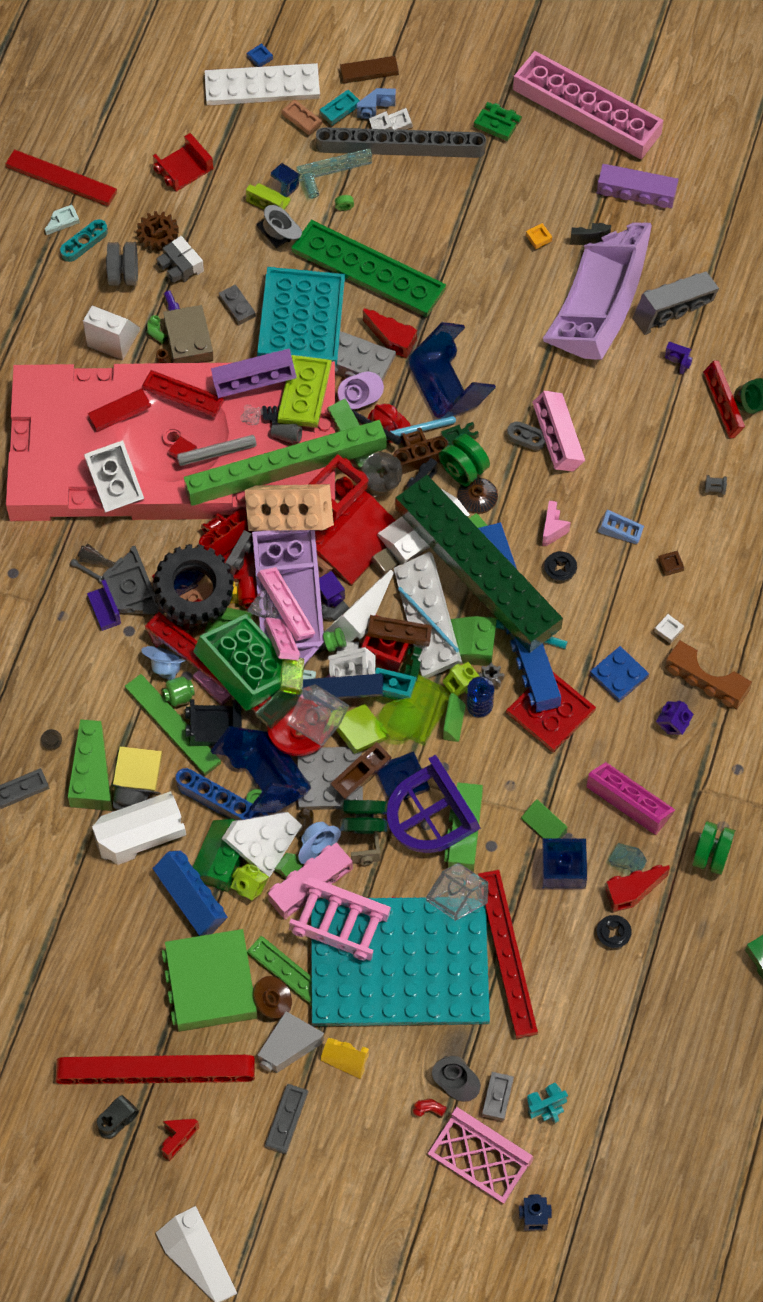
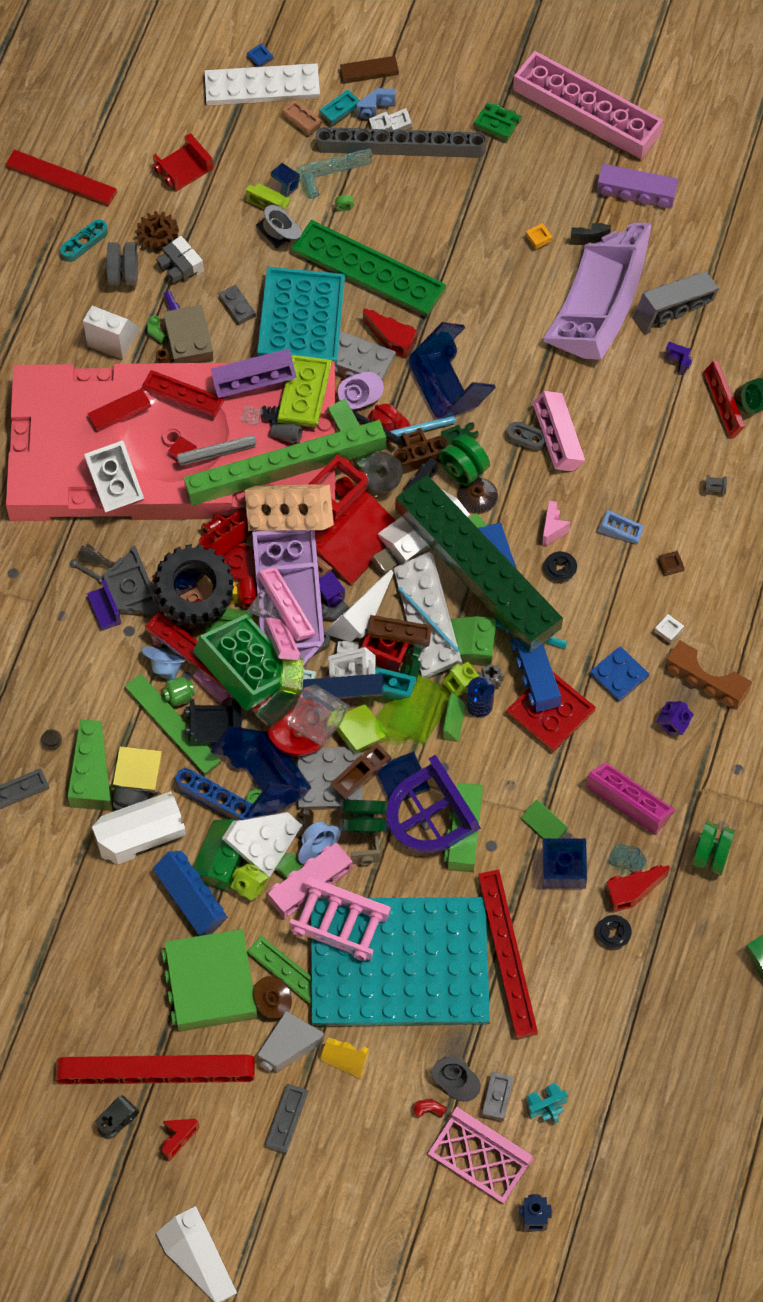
light aqua tile [45,205,80,235] -> none
flat silver plate [225,530,253,576] -> none
bright green wheel [323,627,347,652] -> none
clear slope [426,863,488,921] -> none

